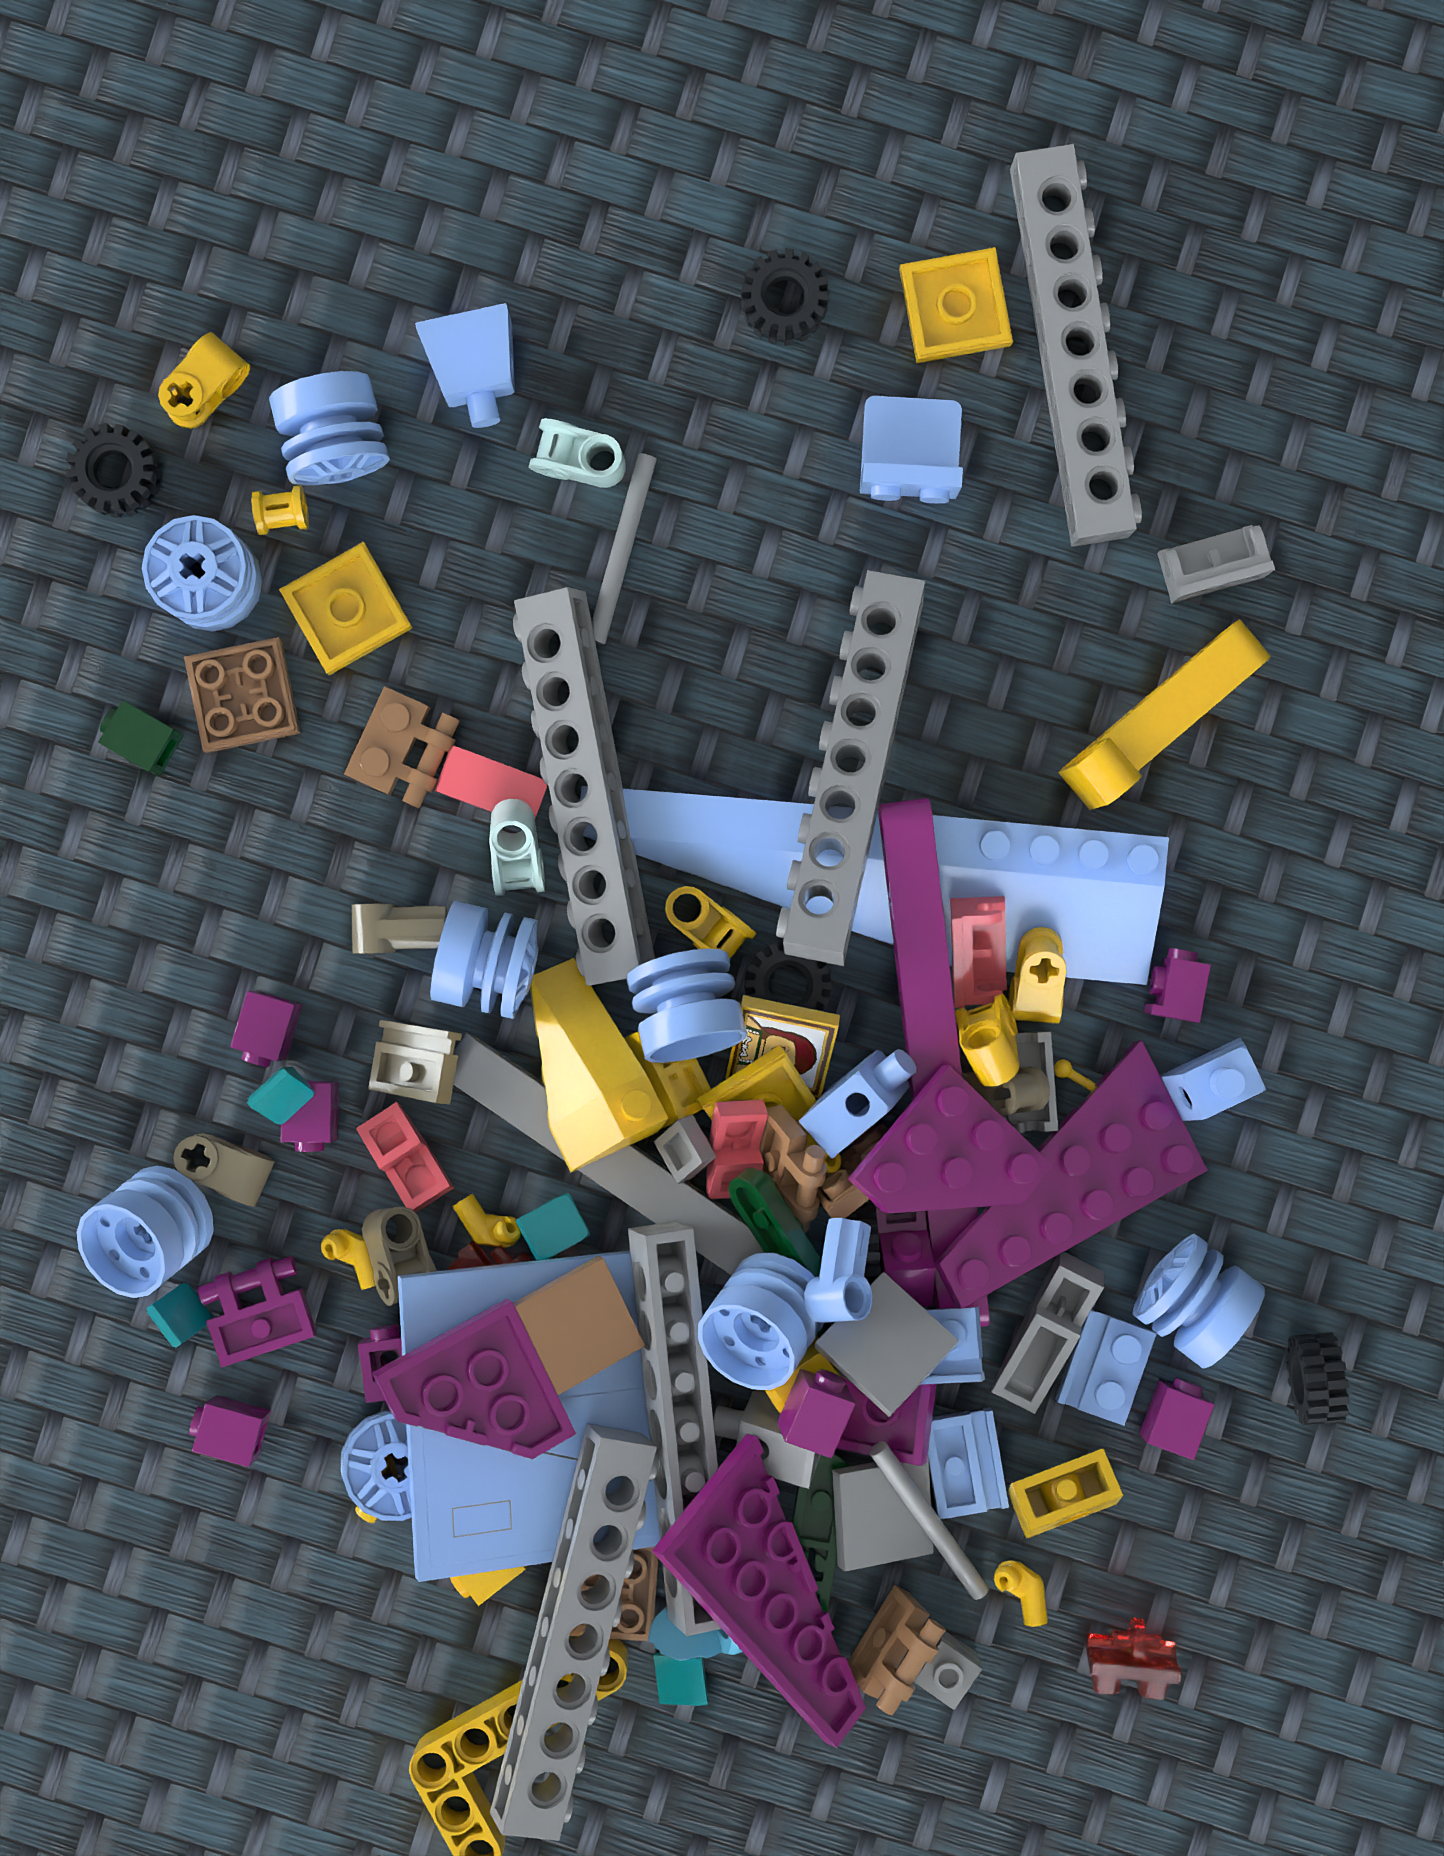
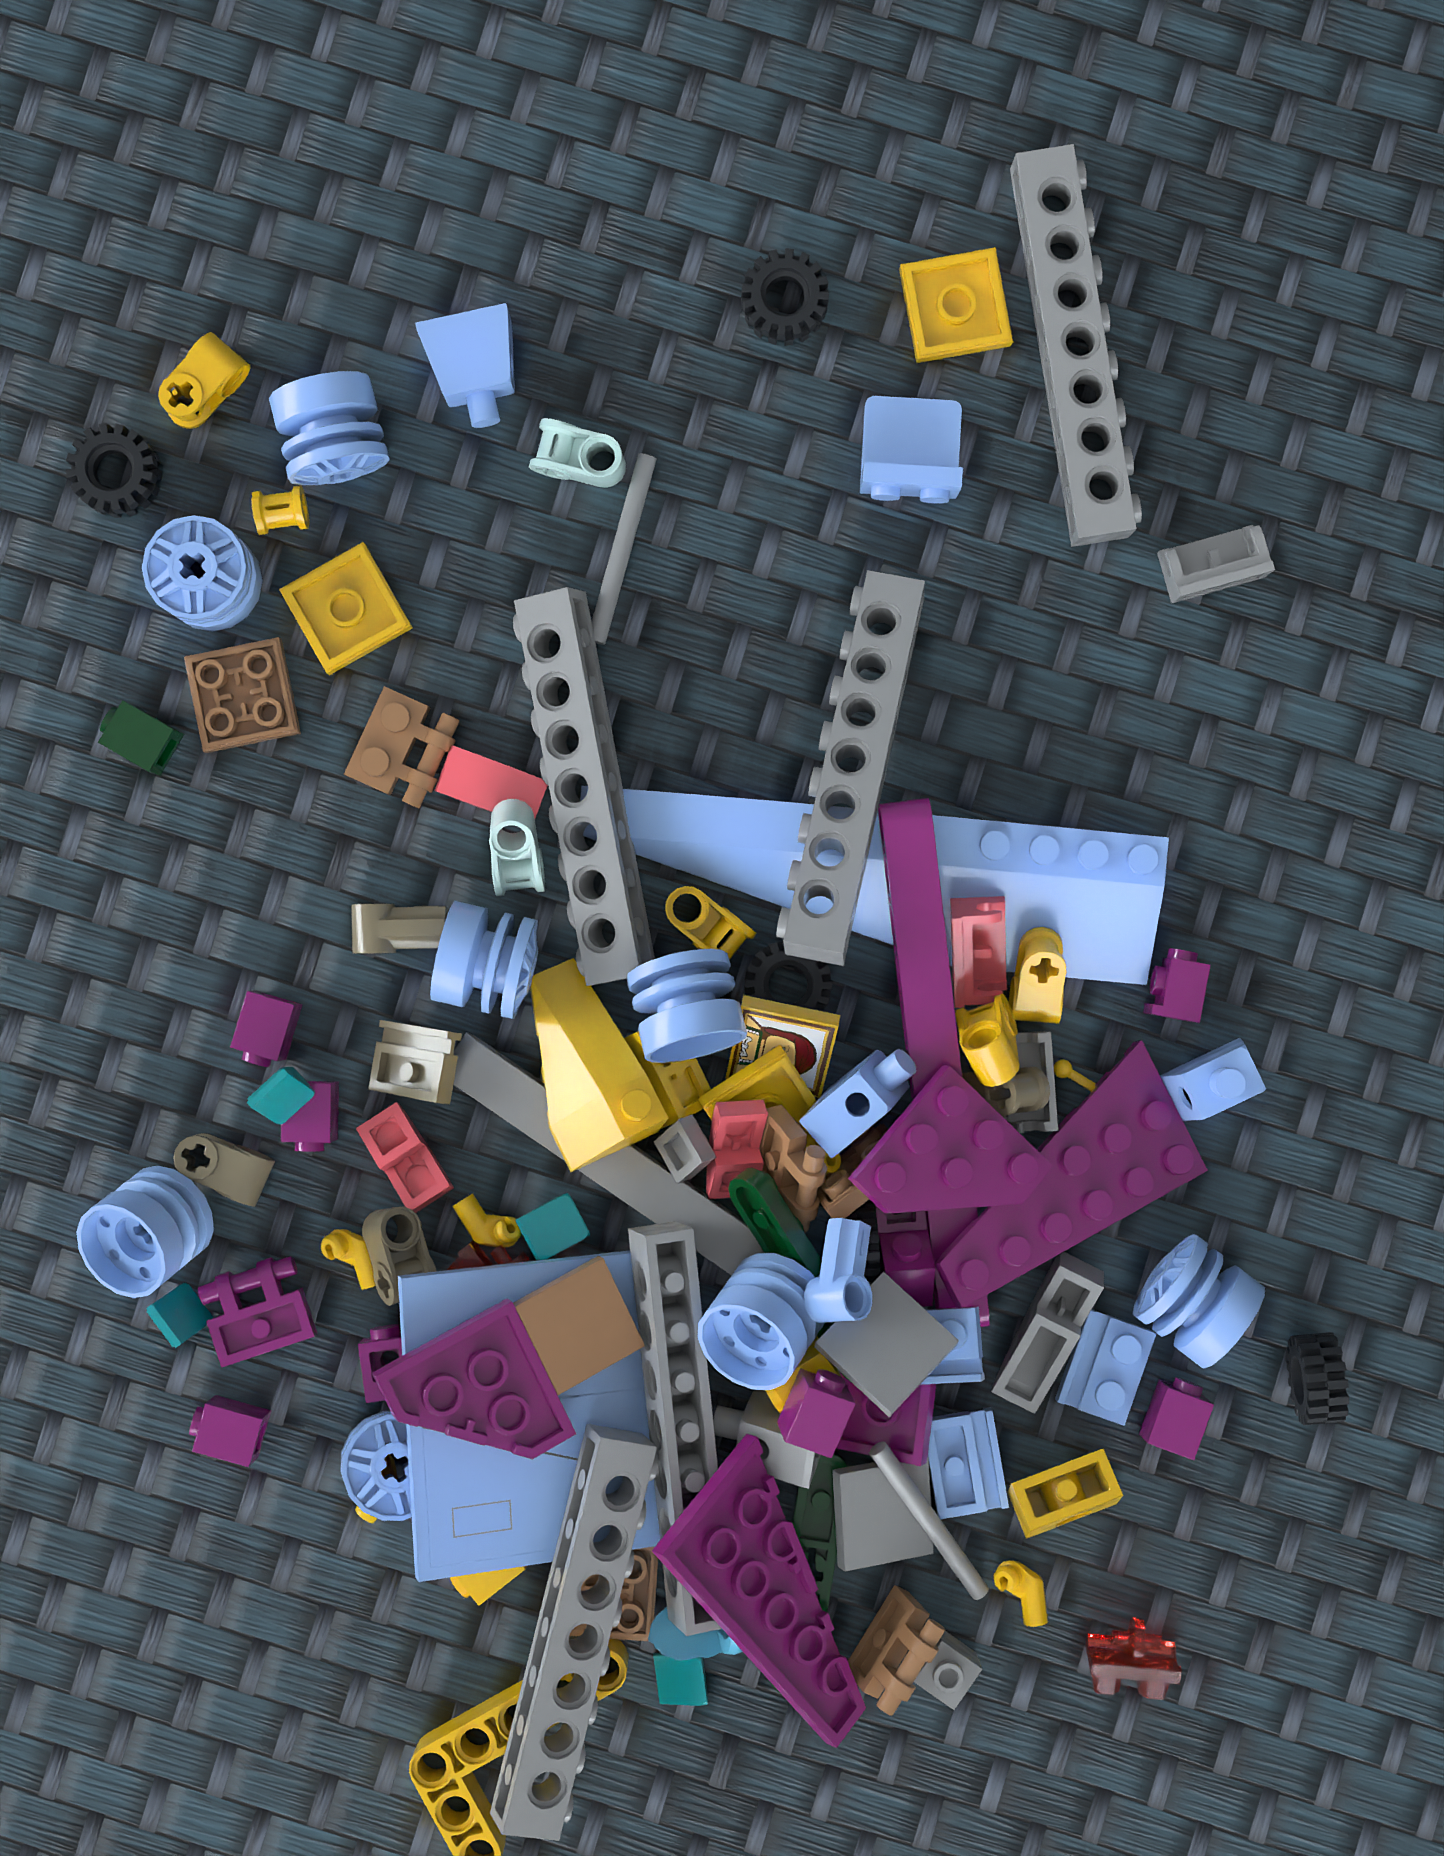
yellow beam [1058,619,1271,810] -> none

